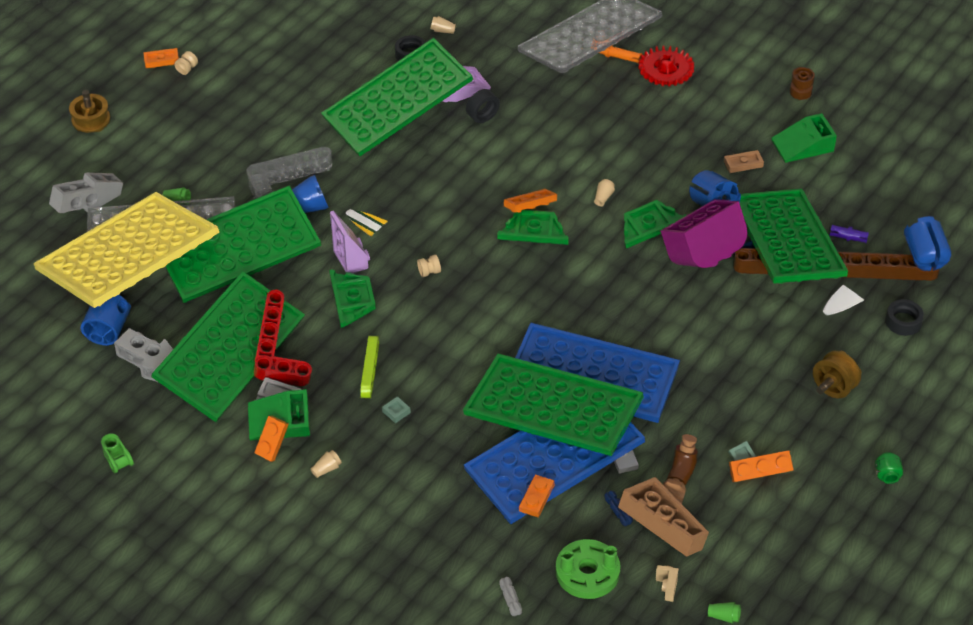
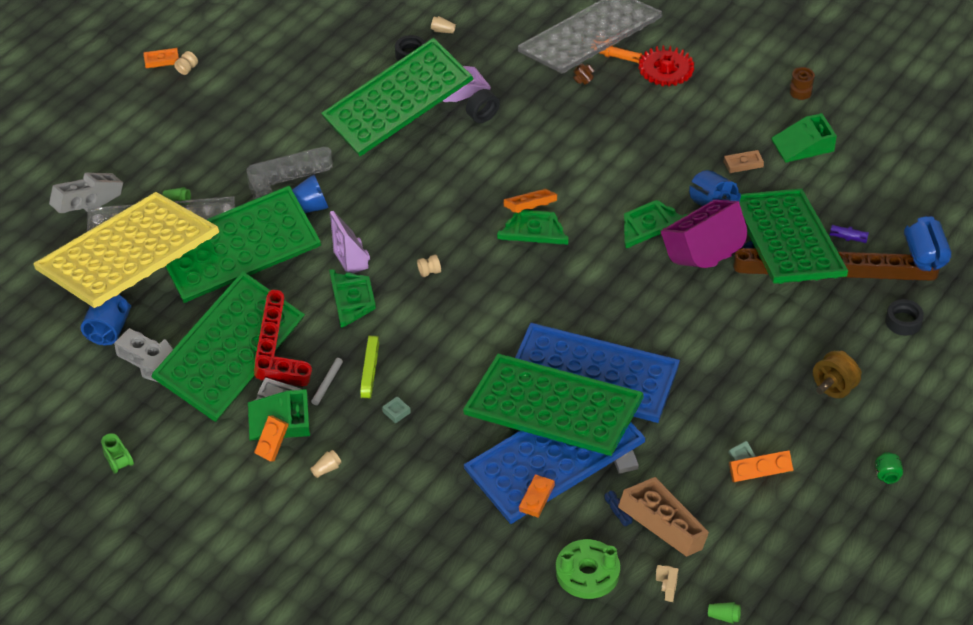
pearl gold wheel [69,90,110,133] -> none
sticker [346,209,388,236] -> none
light grey axle [499,577,522,616] -> none
tan cone [594,179,615,207] -> none
piece [663,434,698,504] -> none
white sticker [823,285,864,315] -> none
none -> light grey bar [311,358,343,405]
none -> reddish brown gear [573,63,594,85]

